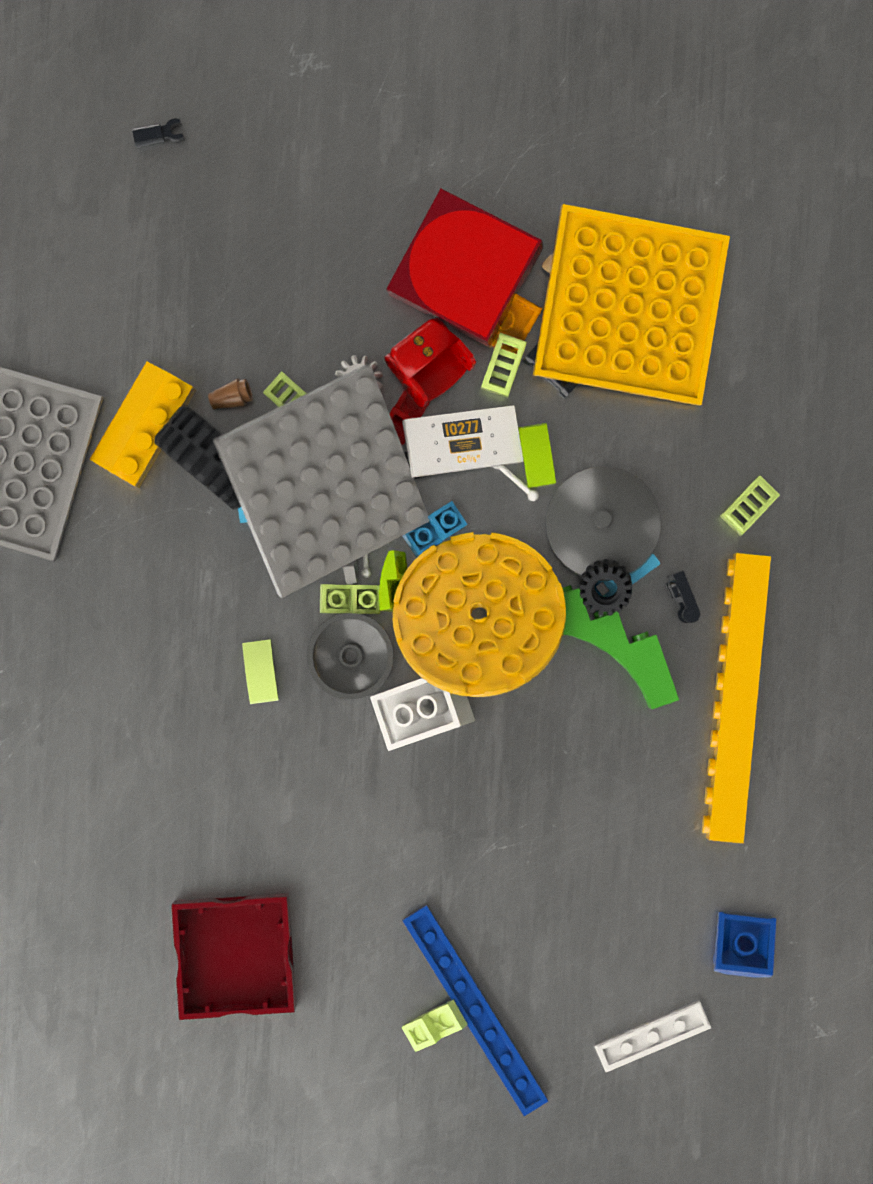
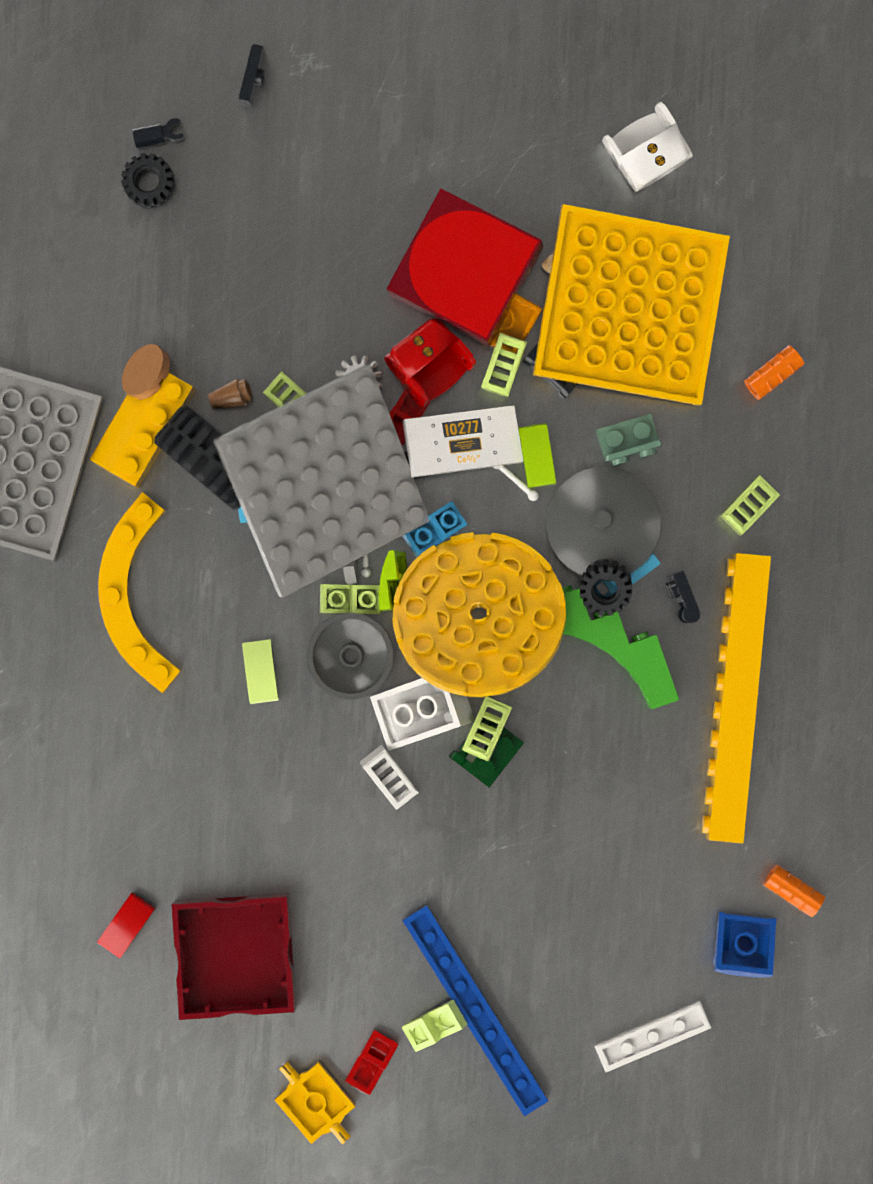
none -> red slope [97,892,156,959]
none -> yellow plate [98,492,181,693]
none -> black tyre [121,153,175,208]
none -> medium nougat tile [122,344,170,400]
none -> black plate [239,44,265,108]
none -> yellow plate [274,1061,356,1144]
none -> red slope [344,1030,399,1096]
none -> white slope [360,745,419,810]
none -> dark green plate [449,717,524,788]
none -> yellowish green slope [462,696,512,761]
none -> sand green bracket [596,414,662,466]
none -> white piece [602,102,693,192]
none -> orange axle [744,345,805,400]
none -> orange axle [763,864,826,917]

